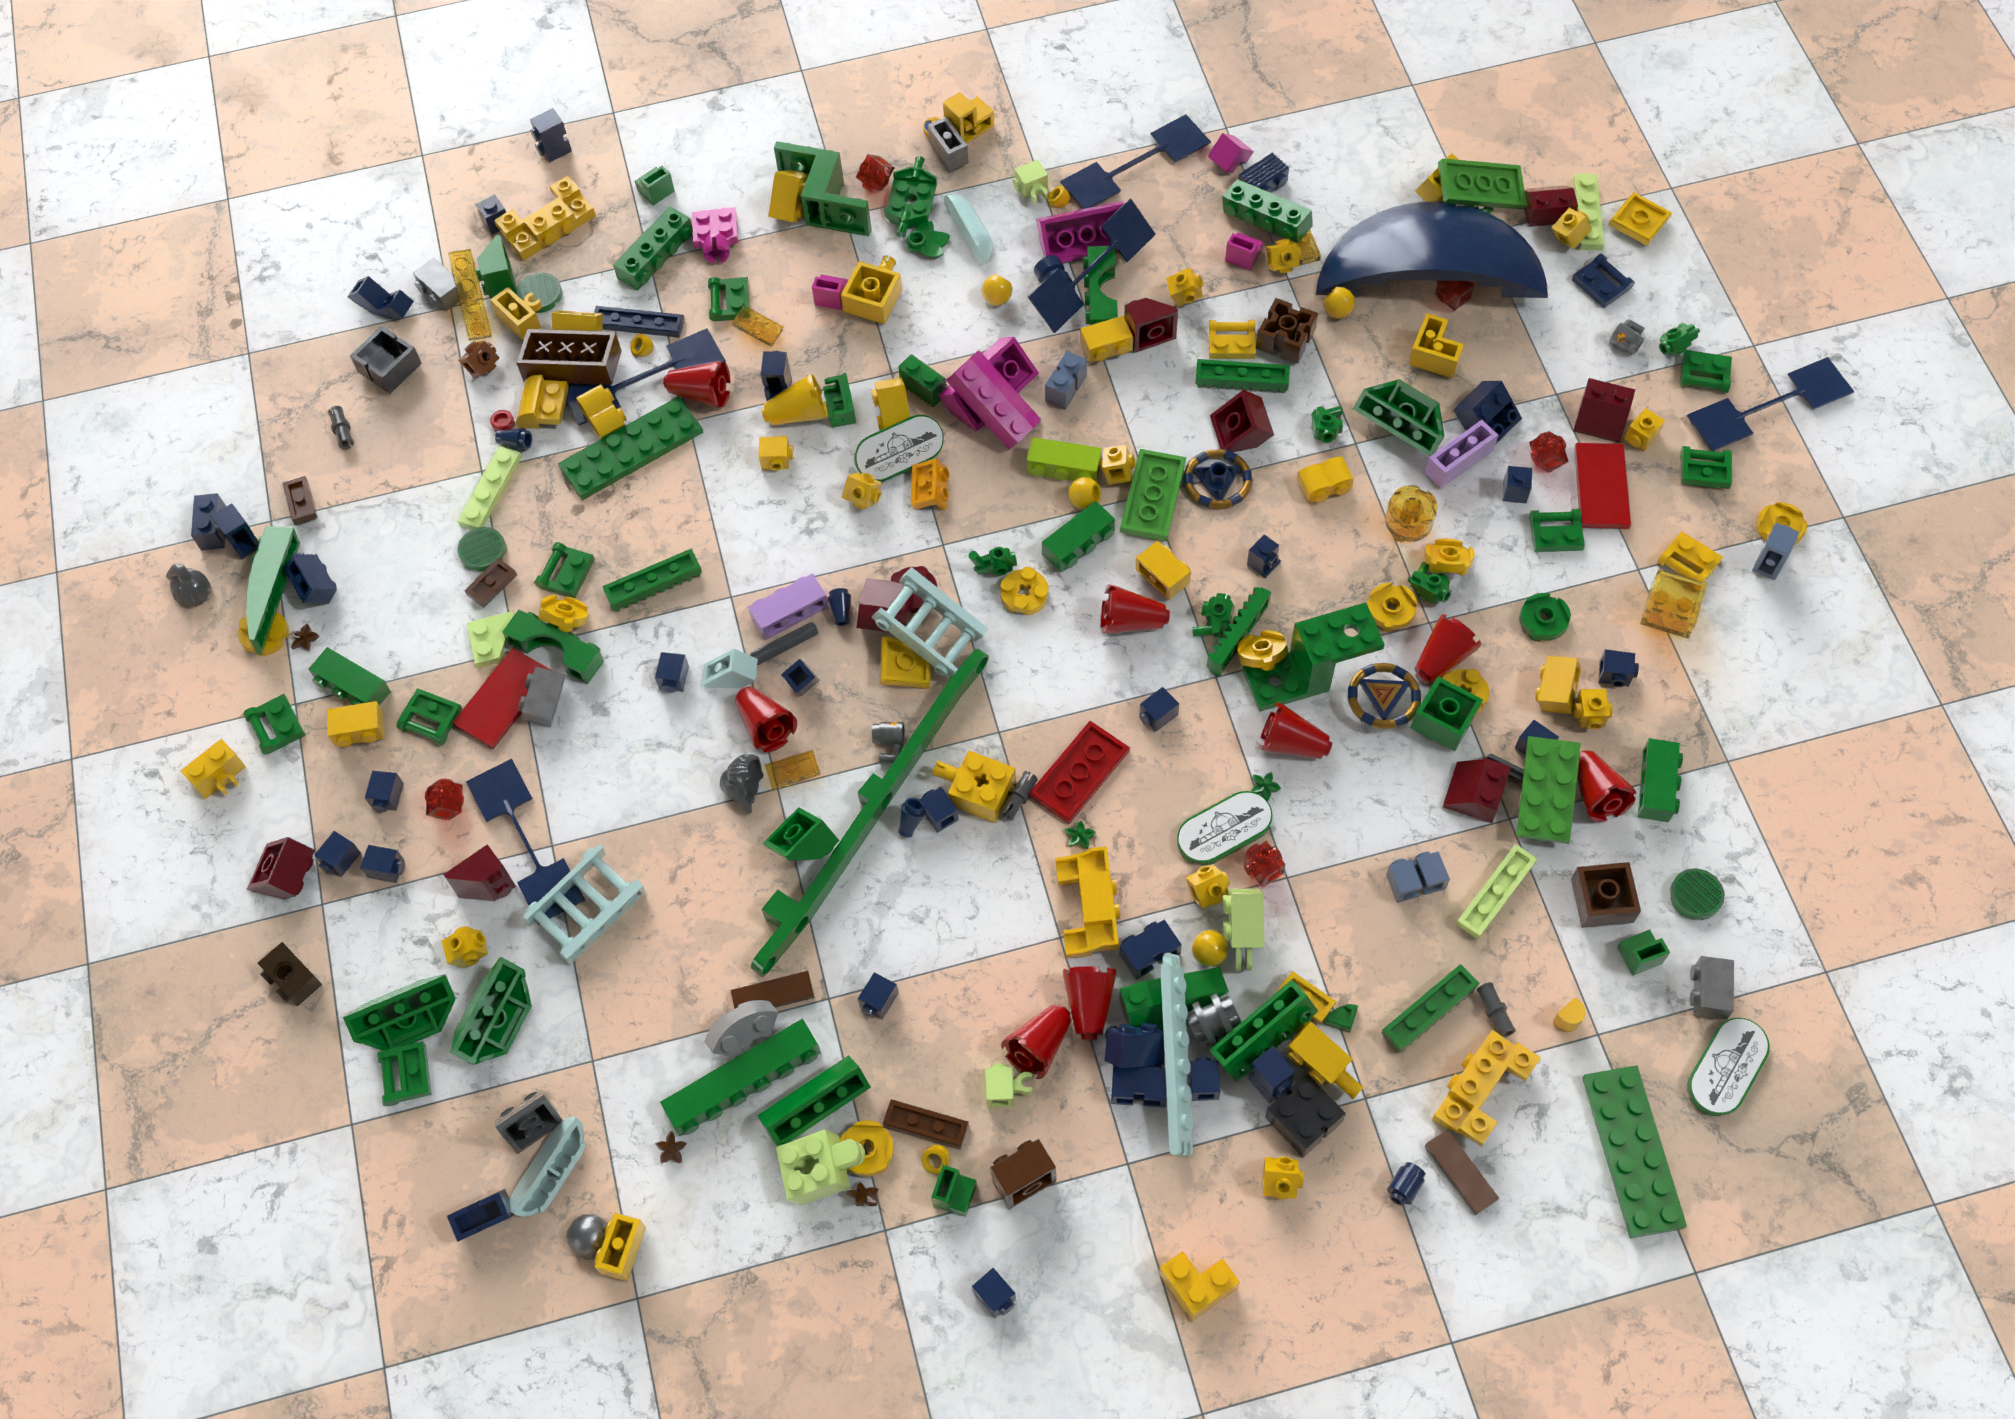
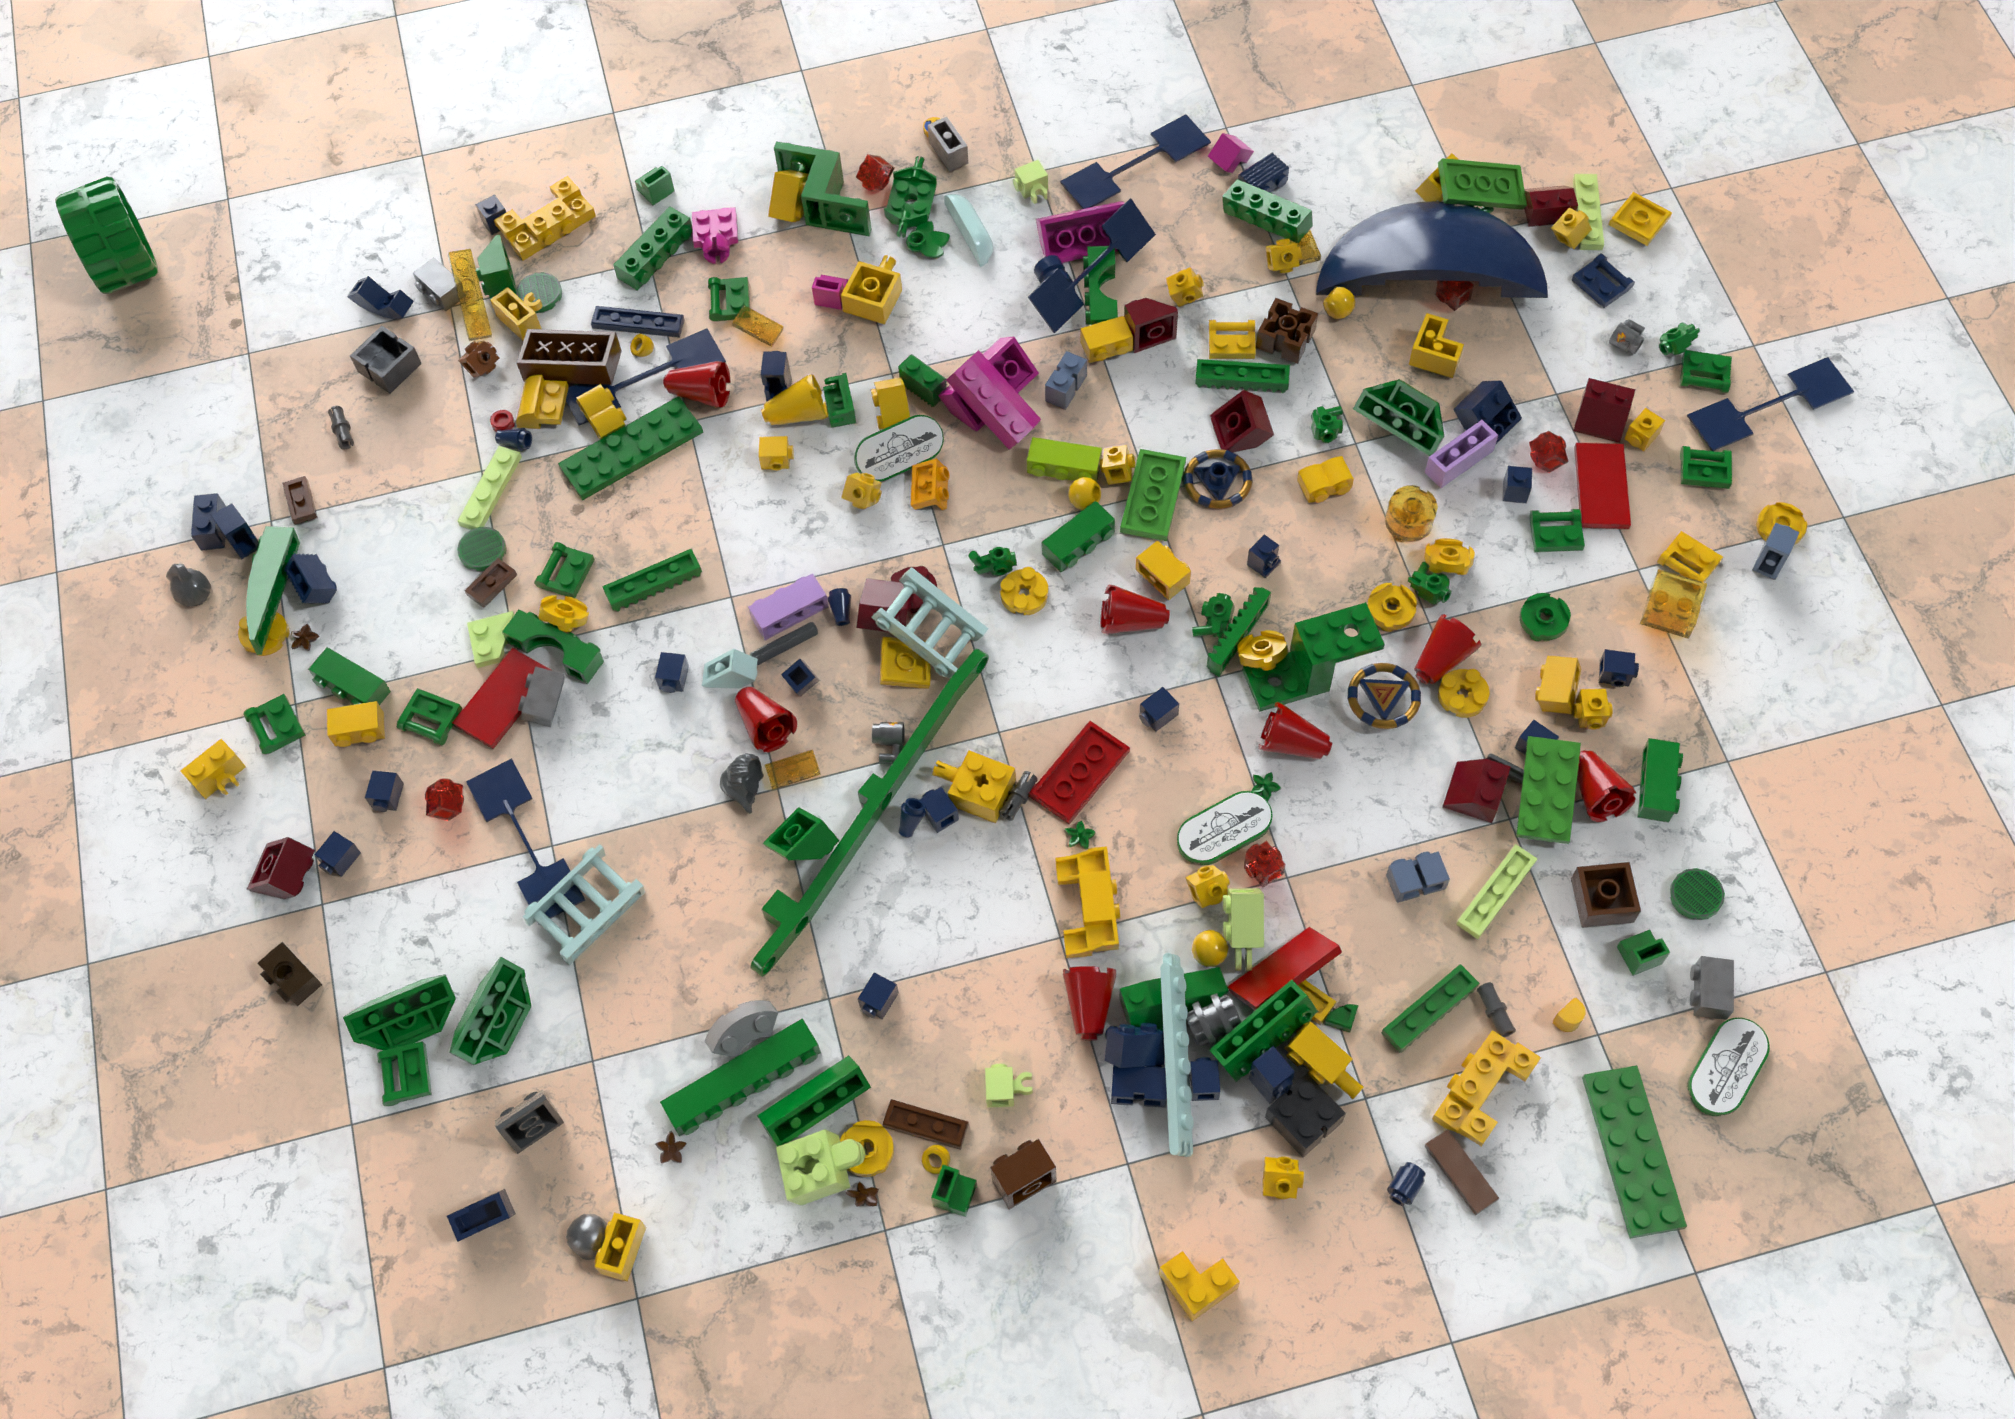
dark blue brick [360,845,405,883] -> none
yellow brick [441,926,488,968] -> none
dark red slope [443,844,516,901] -> none
light aqua brick [510,1116,586,1217] -> none
dark blue brick [530,108,572,163] -> none
yellow brick [552,310,603,331] -> none
reddish brown tile [731,971,815,1009] -> none
yellow brick [943,92,995,144] -> none
dark blue brick [972,1268,1016,1318] -> none
yellow piece [981,274,1013,306] -> none
red cone [1001,1005,1071,1079] -> none
yellow piece [1047,186,1070,208] -> none
dark blue brick [1119,919,1182,980] -> none
dark pink piece [1225,232,1263,271] -> none
green slope [1410,676,1484,751] -> none
none -> green wheel [55,176,158,294]
none -> red tile [1227,927,1342,1011]

